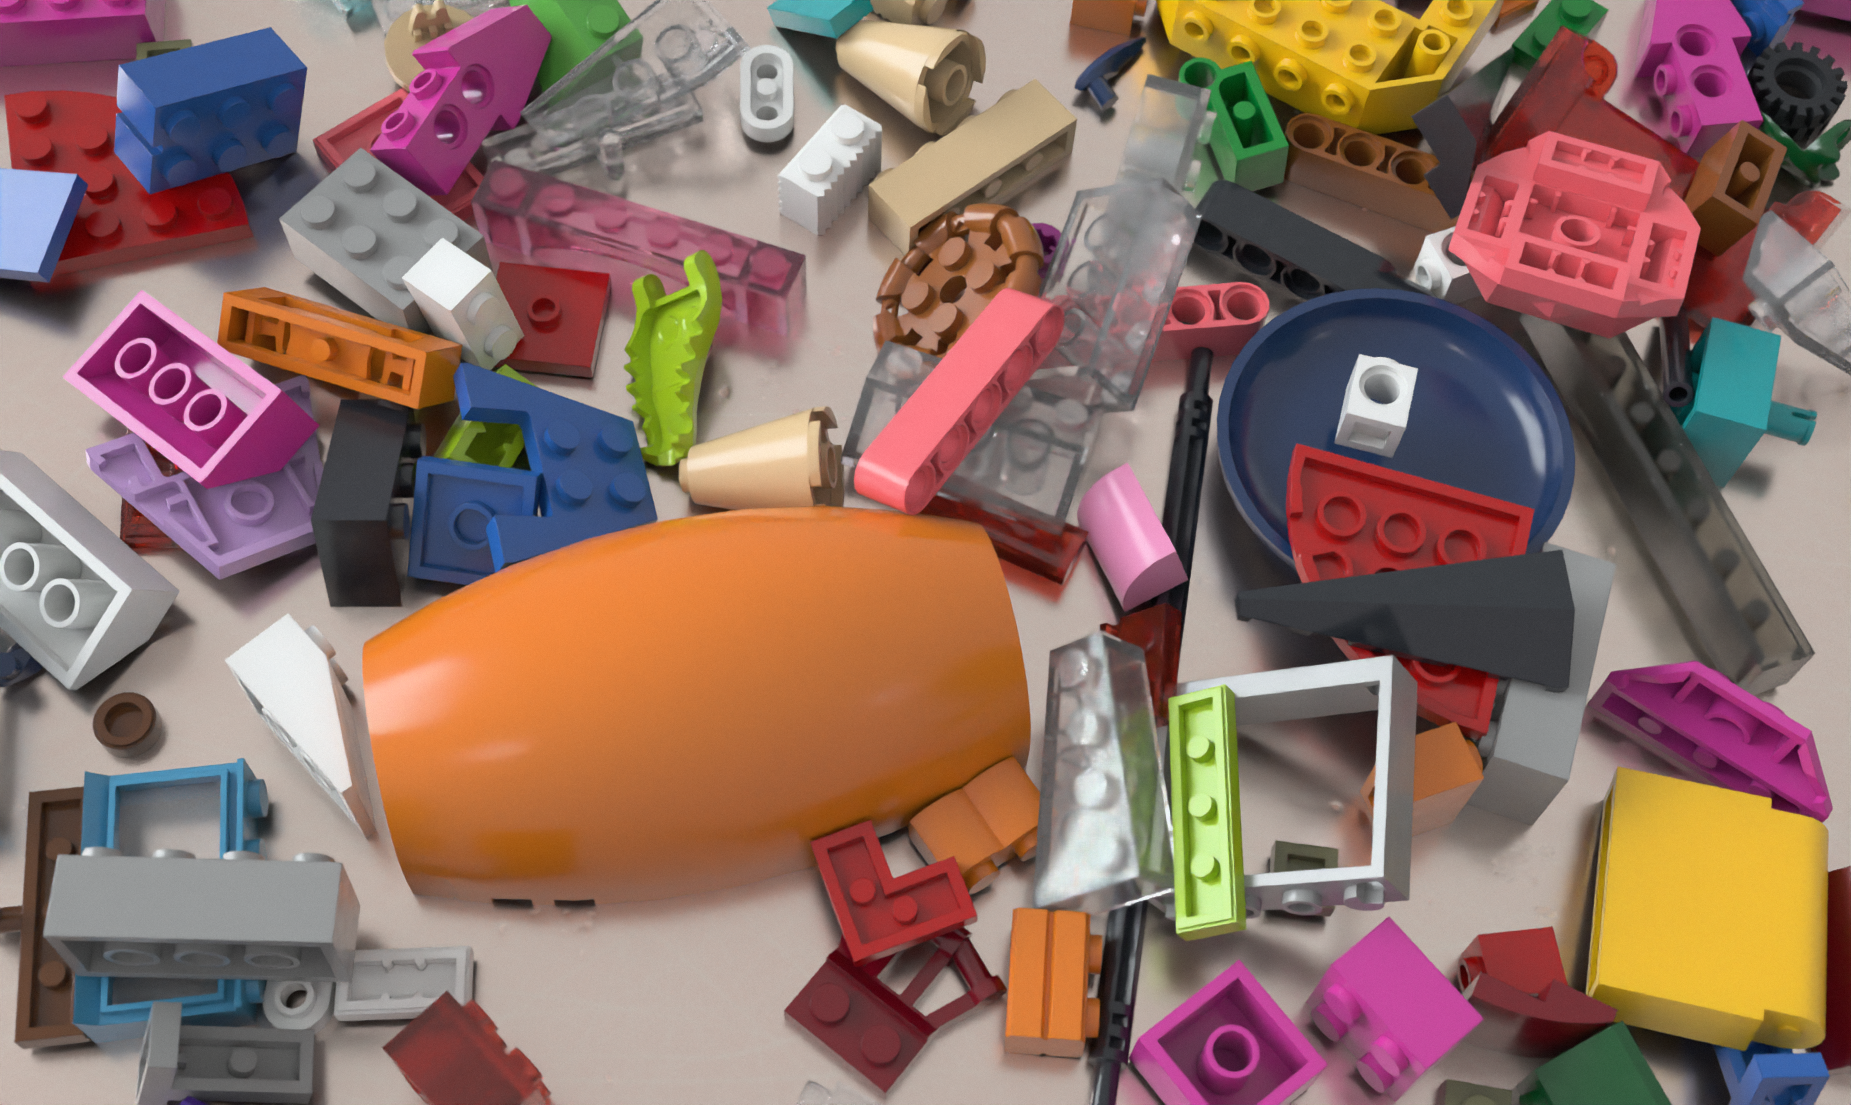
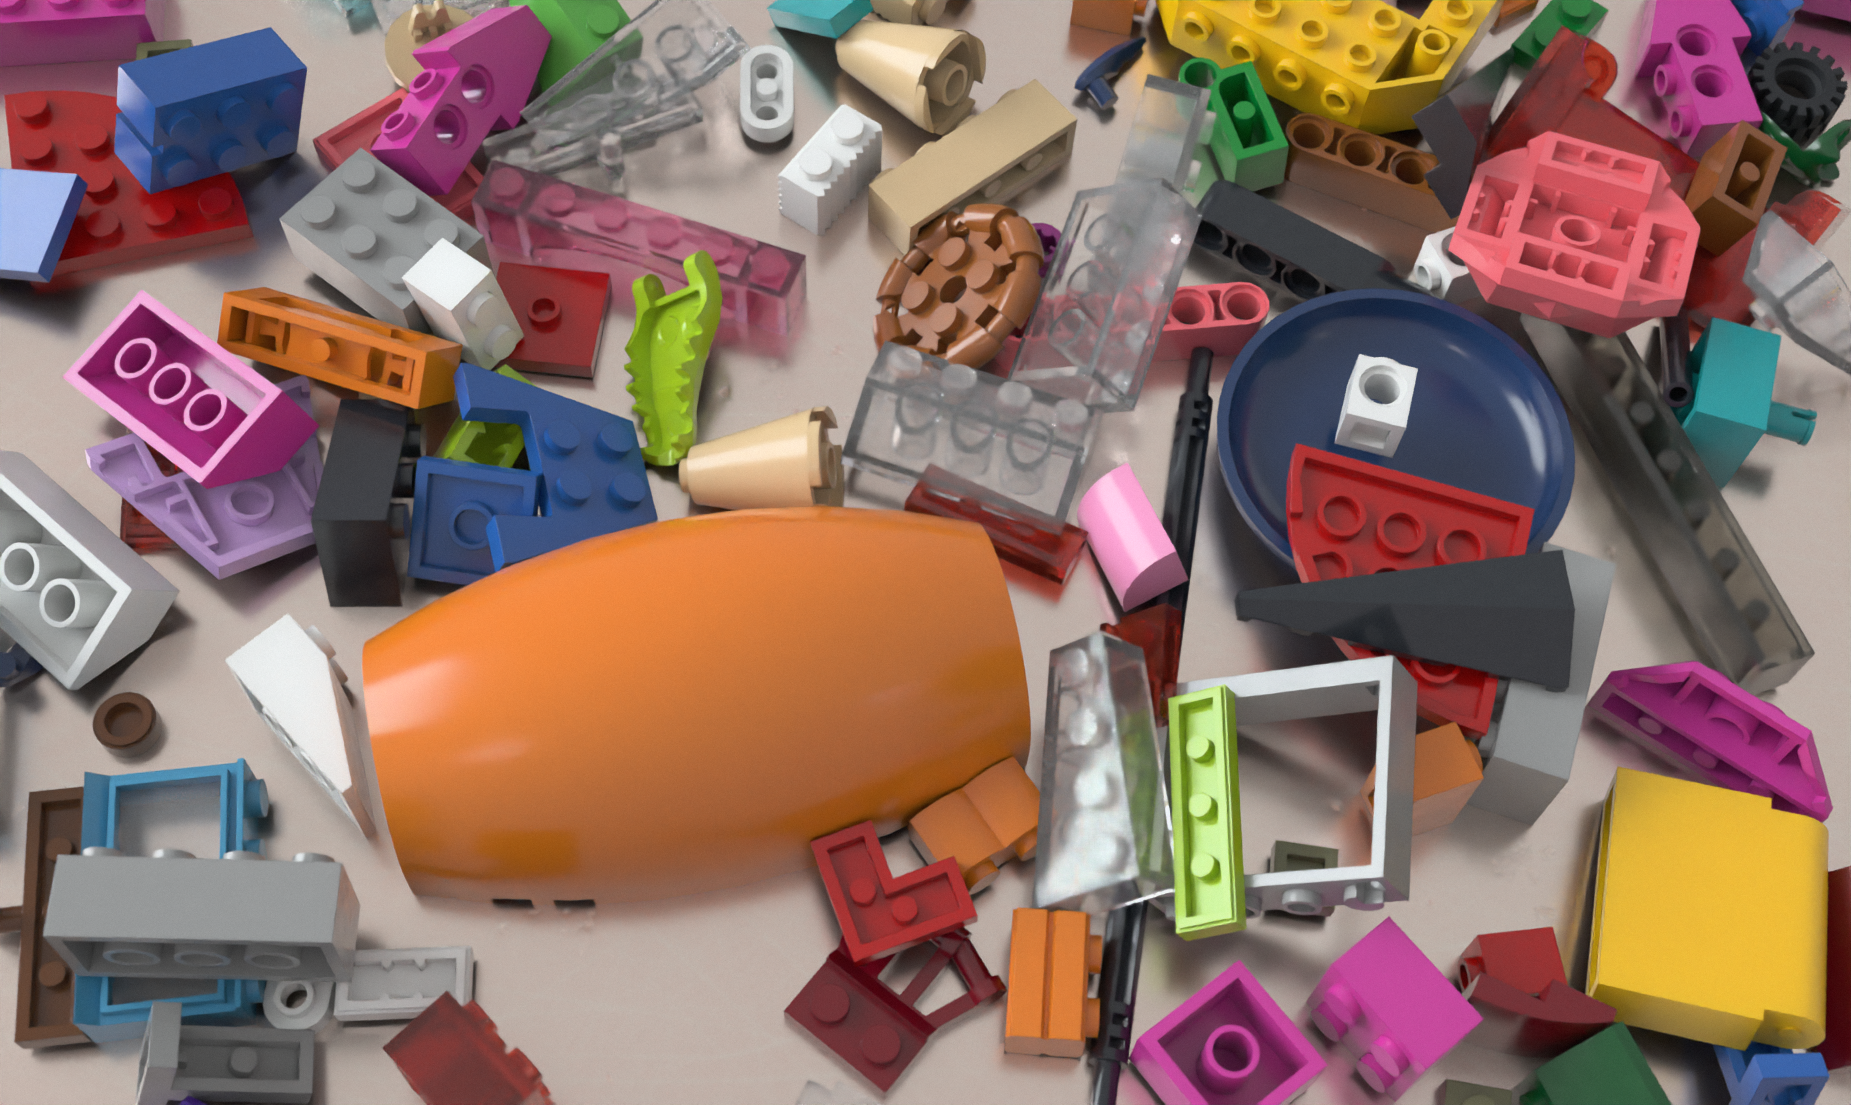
coral beam [854,288,1065,516] -> none

